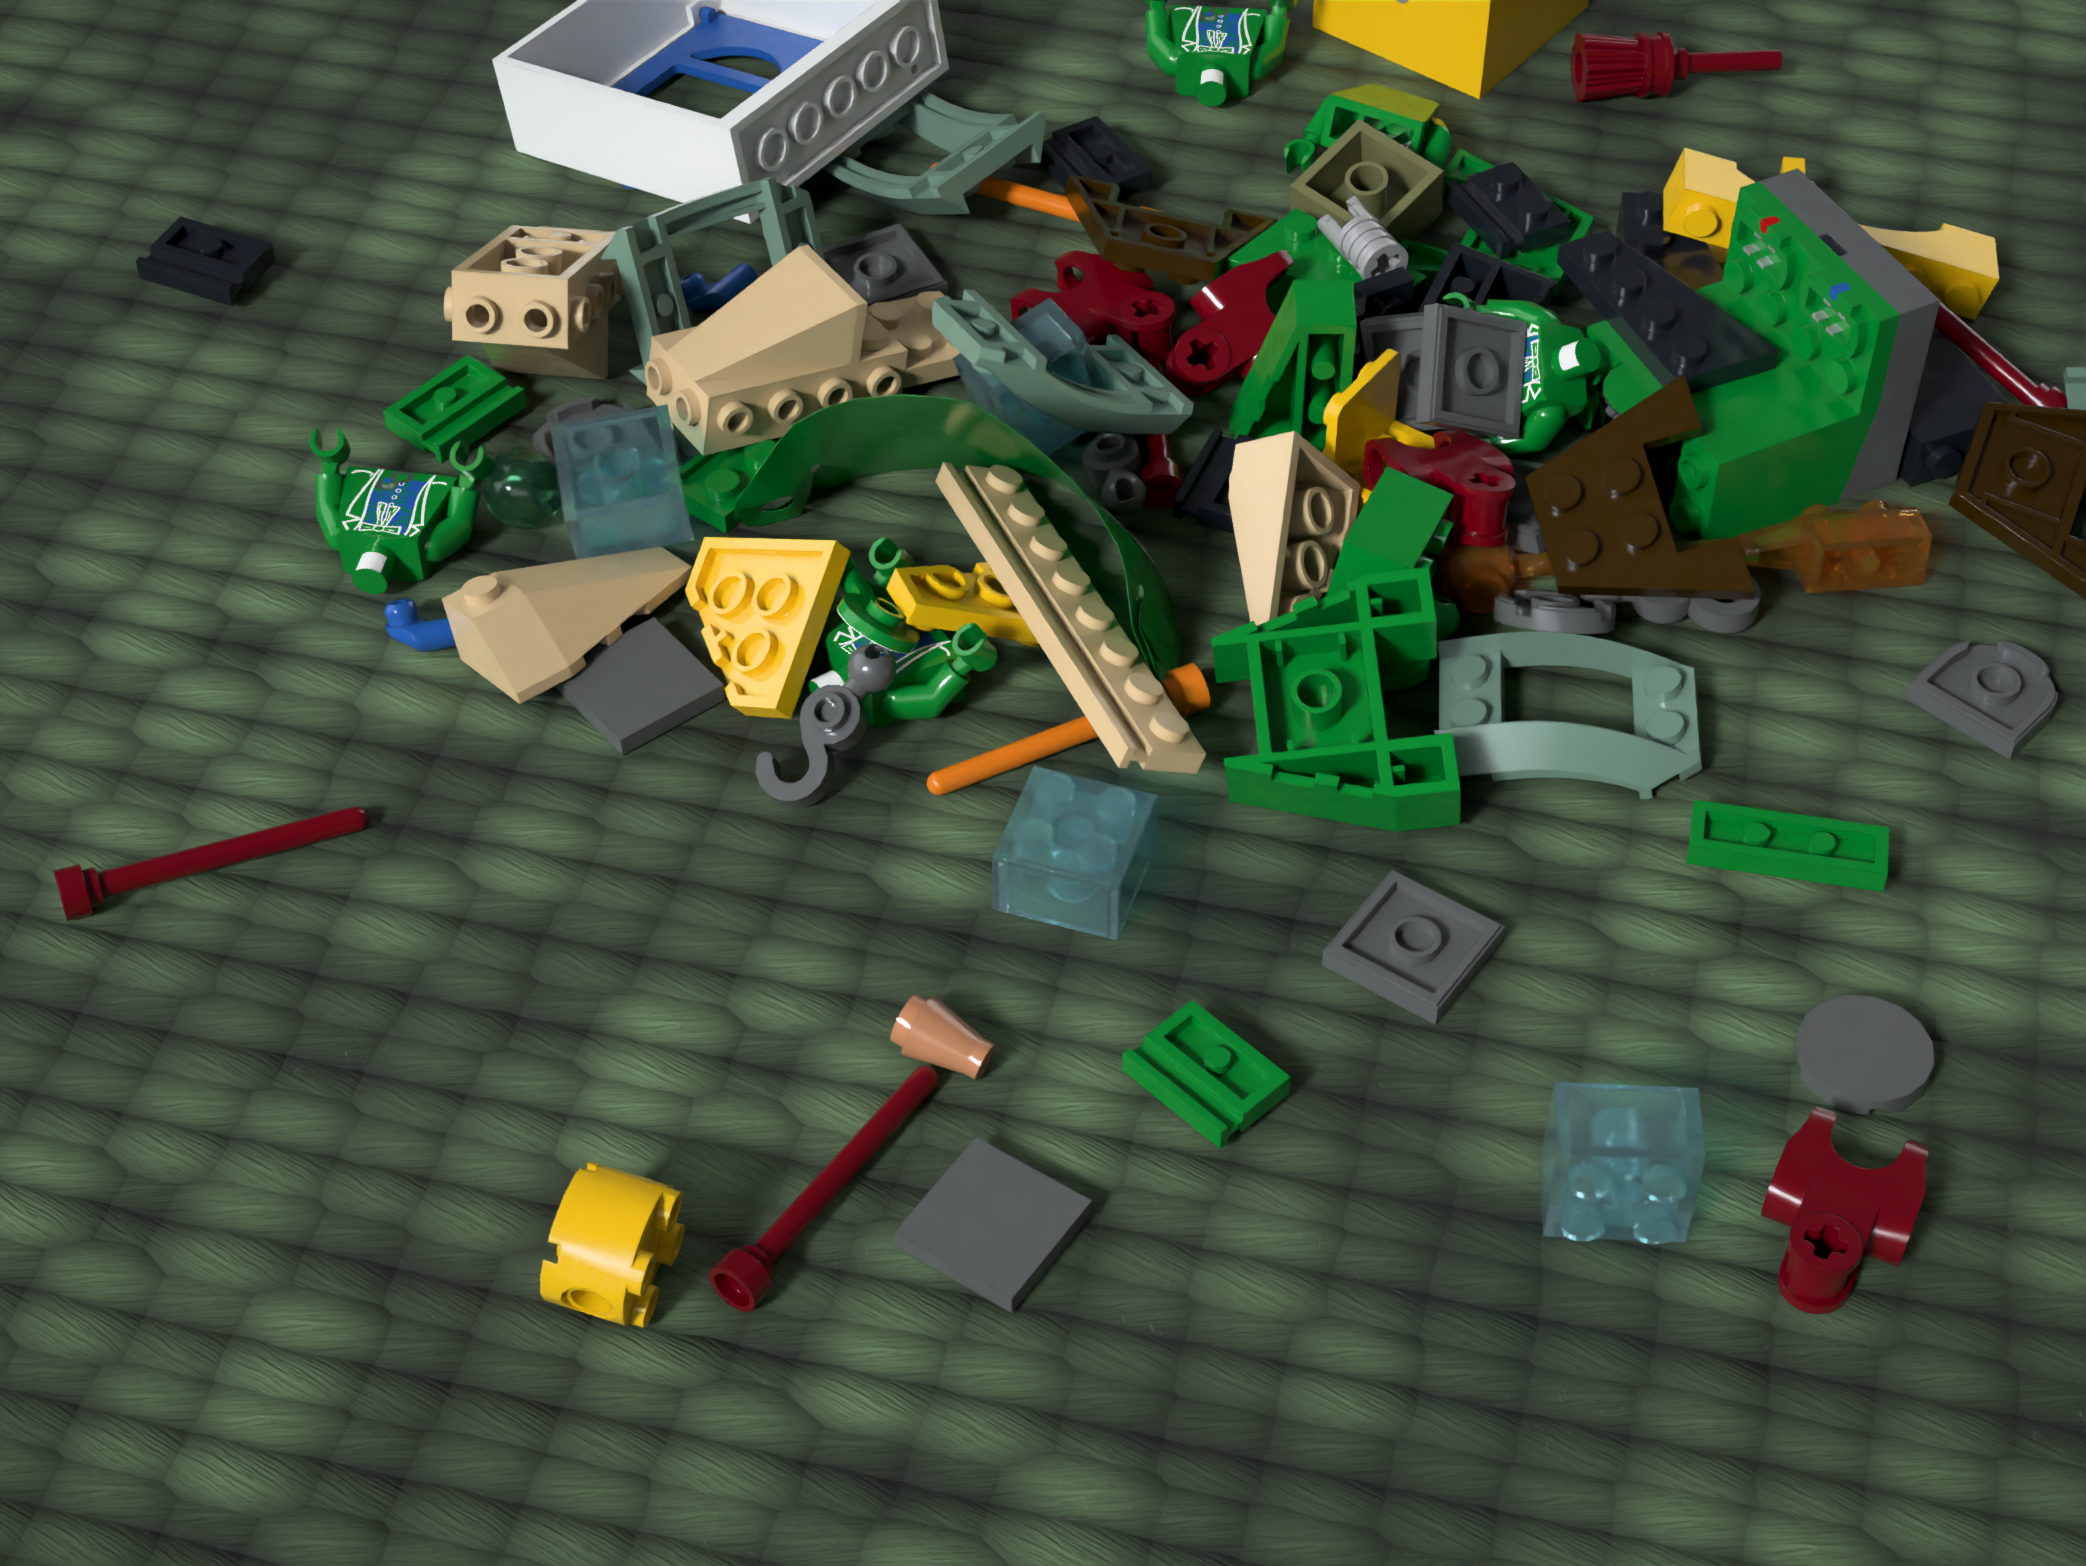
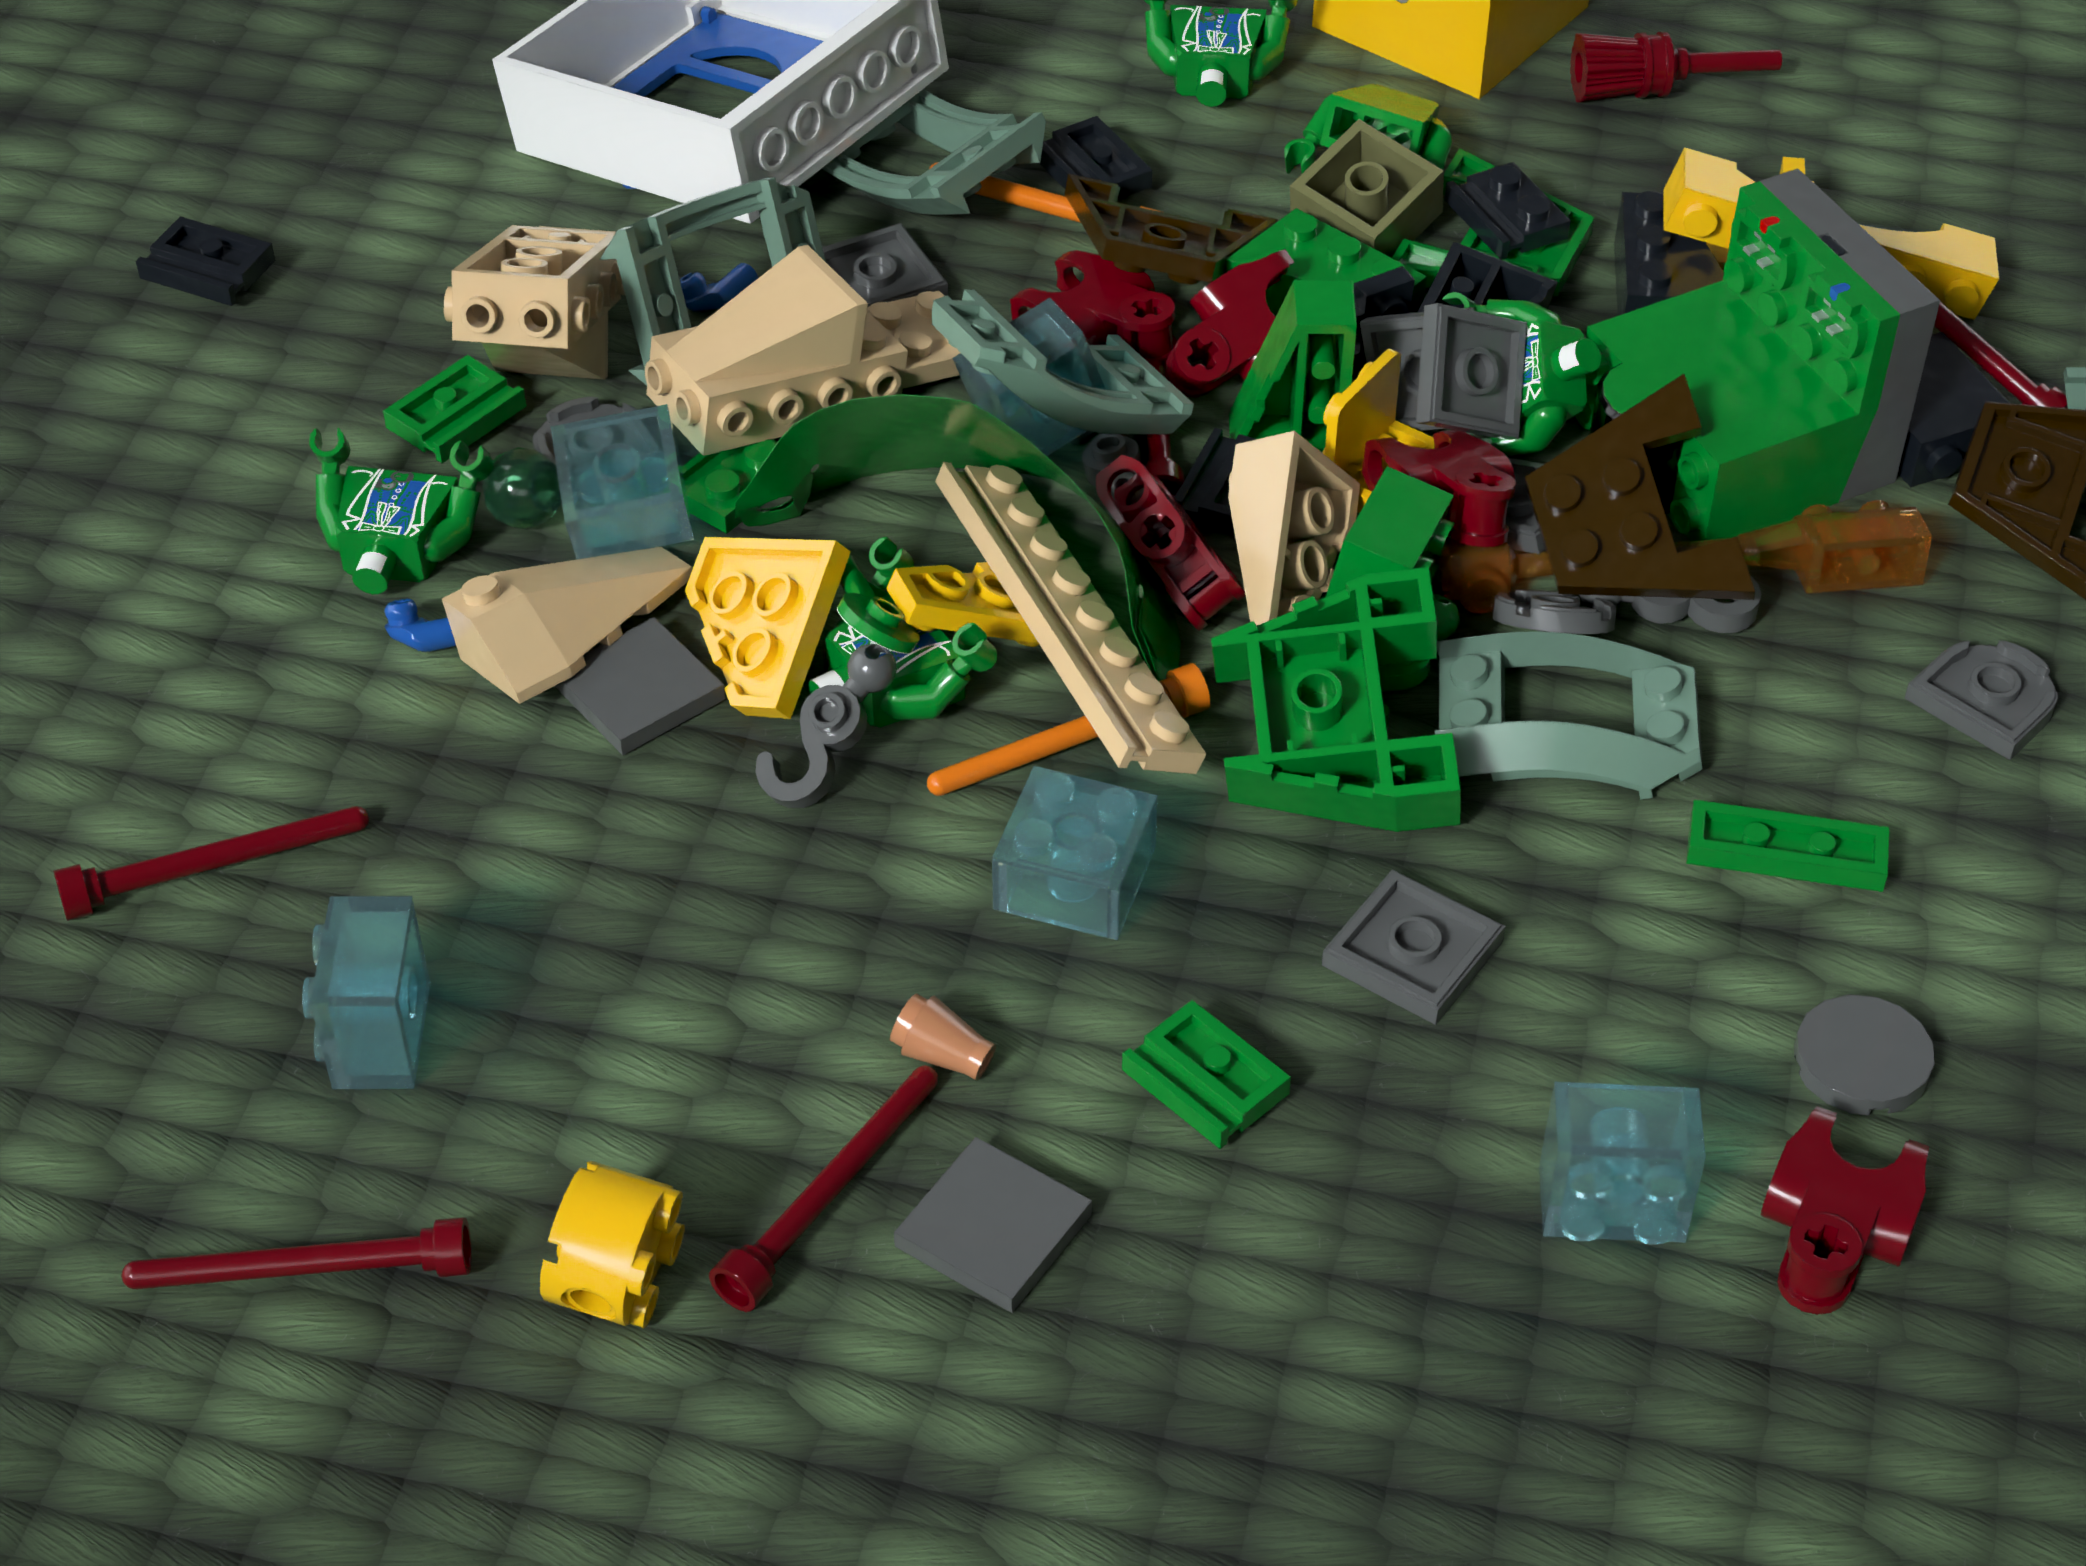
light grey hinge [1317,196,1408,280] -> none
black wing [1557,231,1779,394] -> none
none -> dark red piece [121,1217,472,1289]
none -> clear light blue brick [302,896,431,1089]
none -> dark red piece [1096,455,1246,631]

